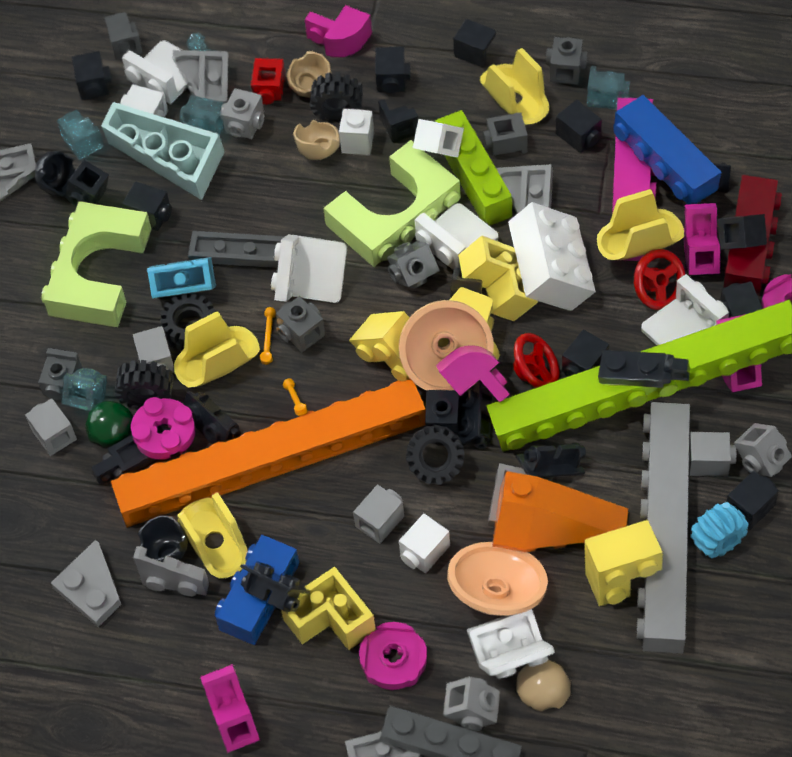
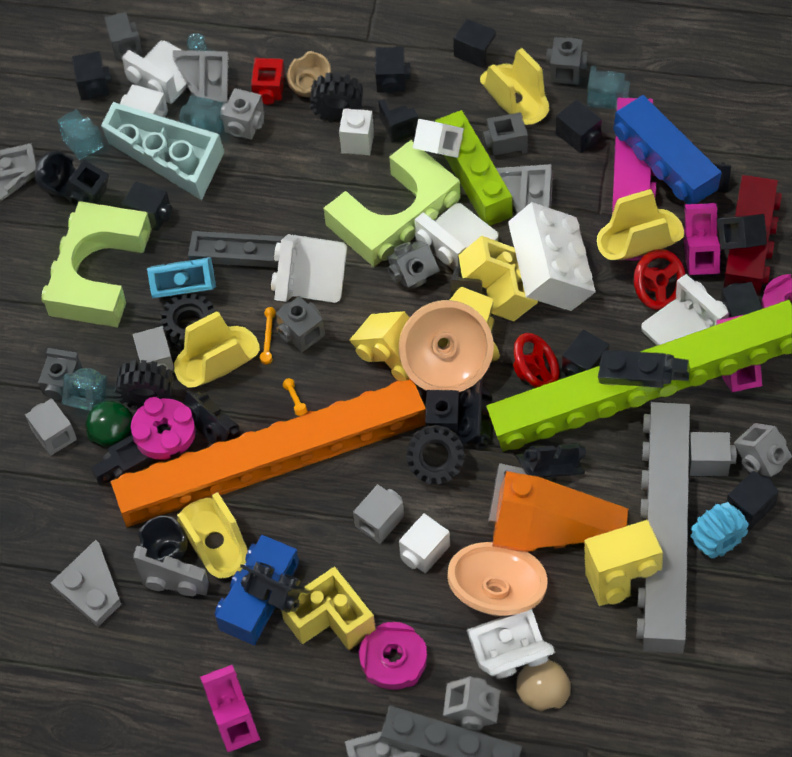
tan hair [293,120,340,160] -> none
dark pink brick [305,6,372,57] -> none
dark pink brick [436,345,509,402] -> none

